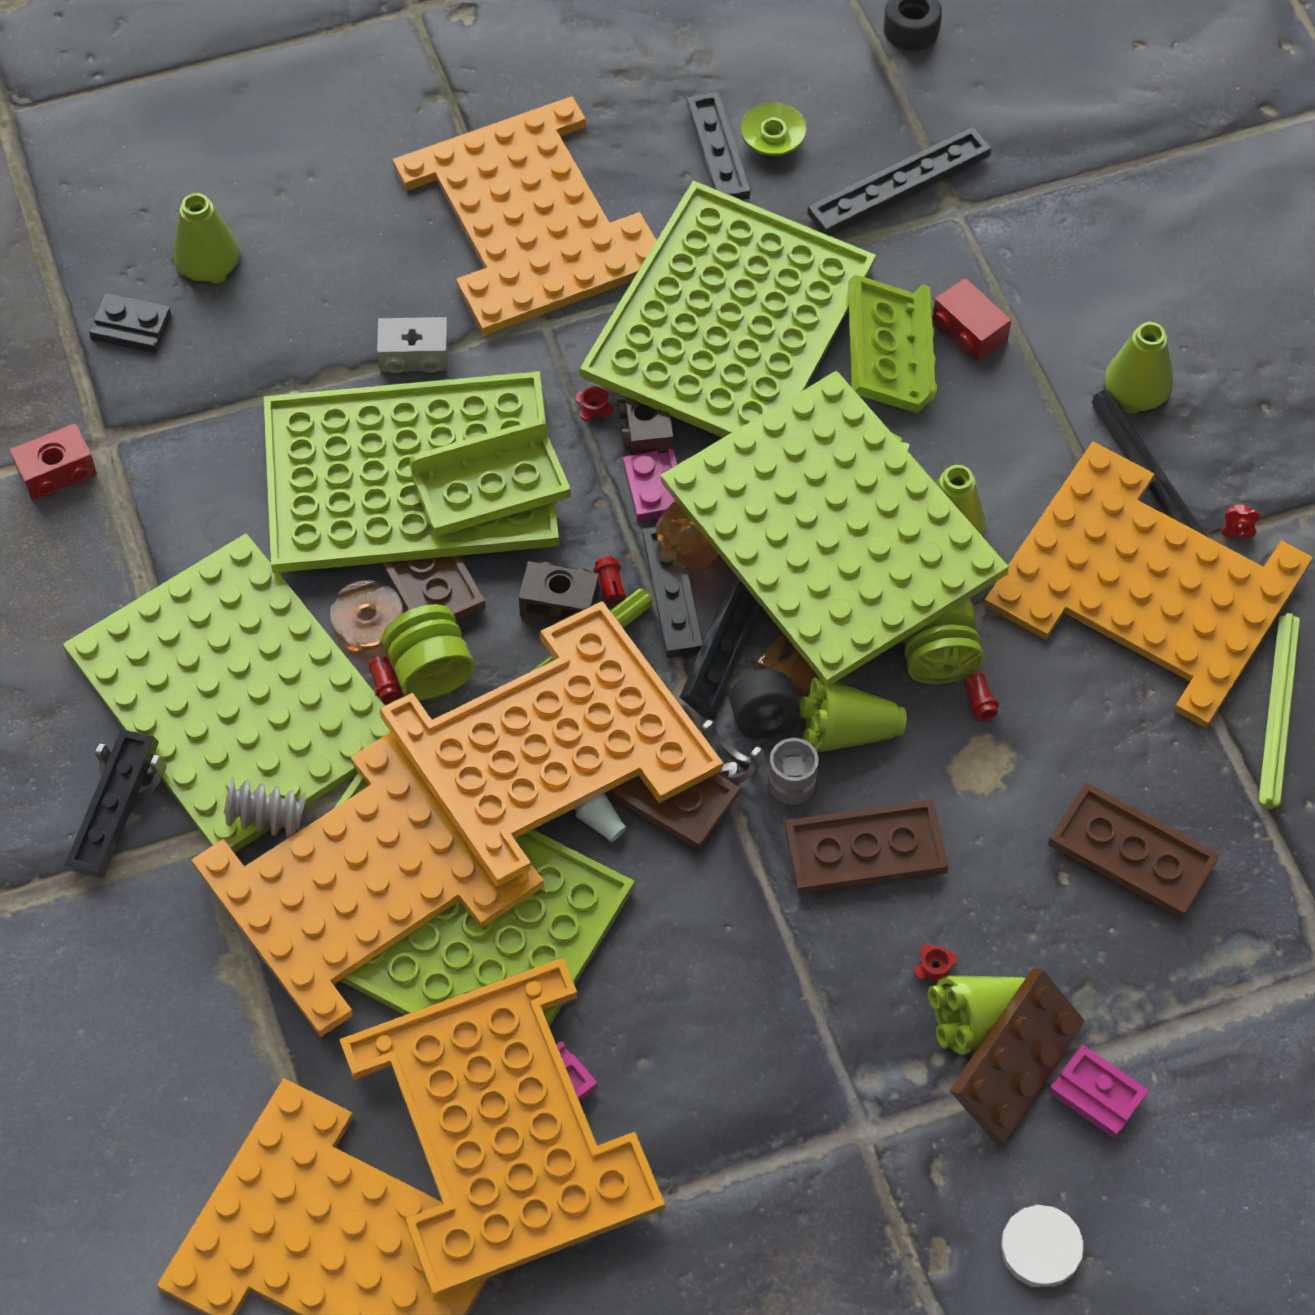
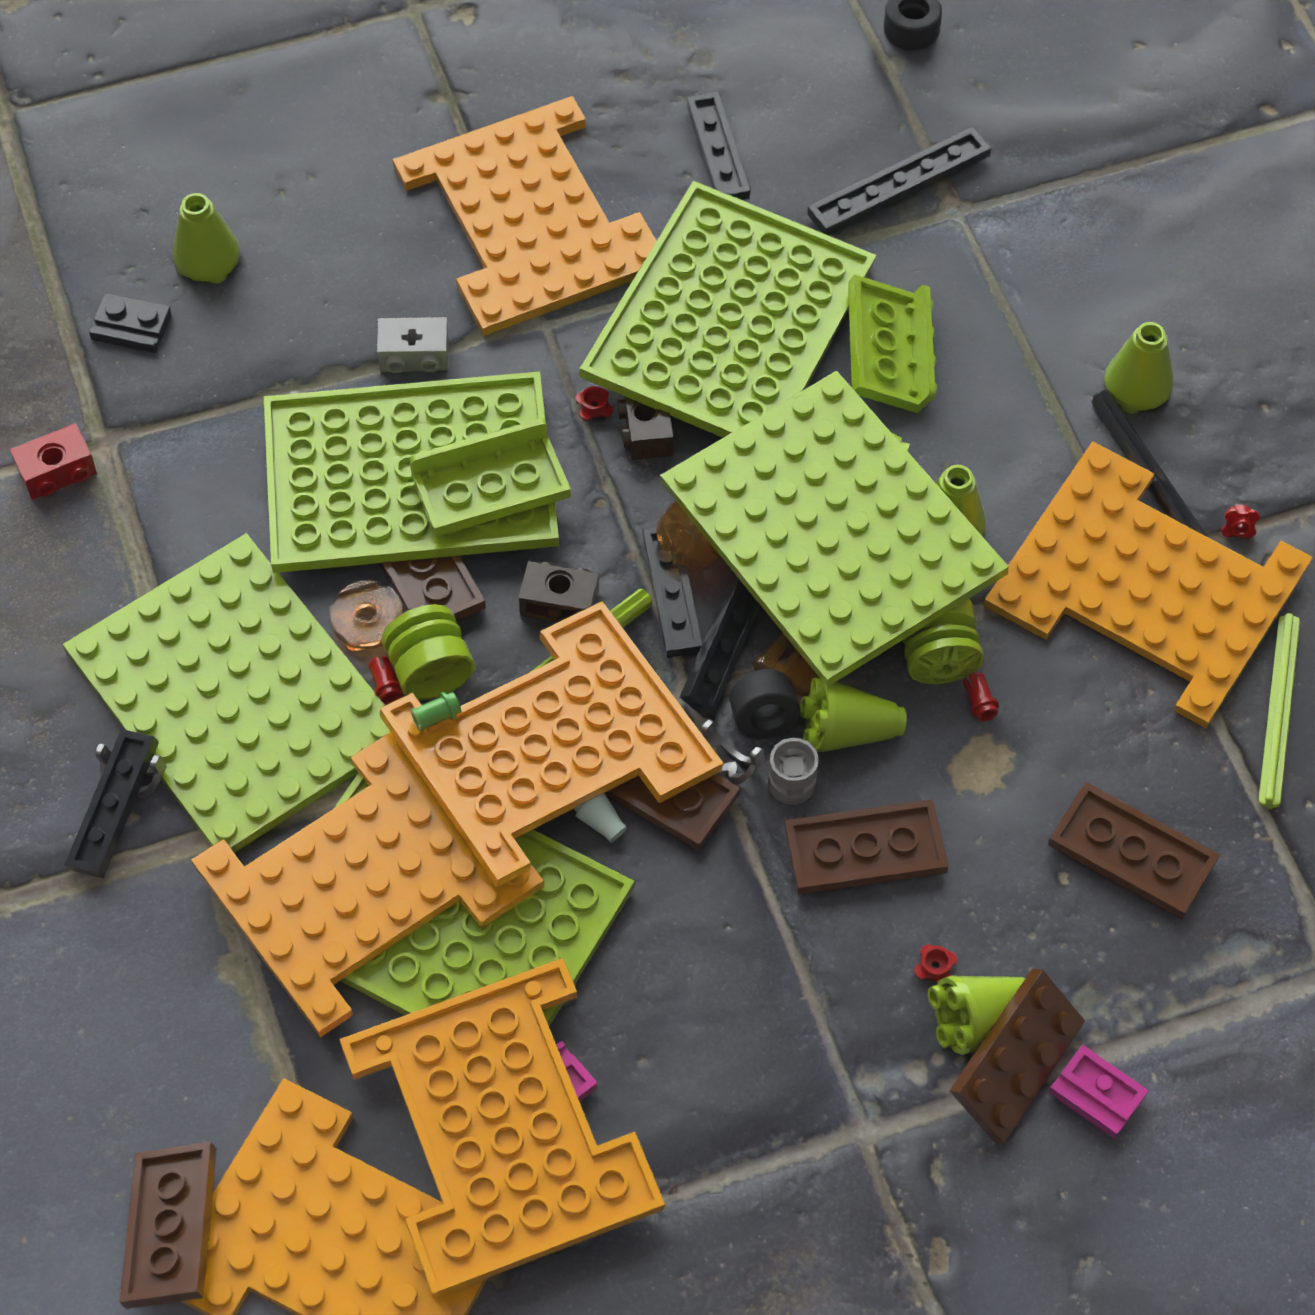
light grey piece [224,777,307,839] -> none
red pin [593,556,626,605] -> none
dark pink plate [623,448,686,522] -> none
lime dish [741,103,806,156] -> none
brick [932,278,1012,361] -> none
white tile [1001,1205,1083,1288] -> none
none -> reddish brown plate [119,1141,217,1309]
none -> bright green pin [410,692,462,732]

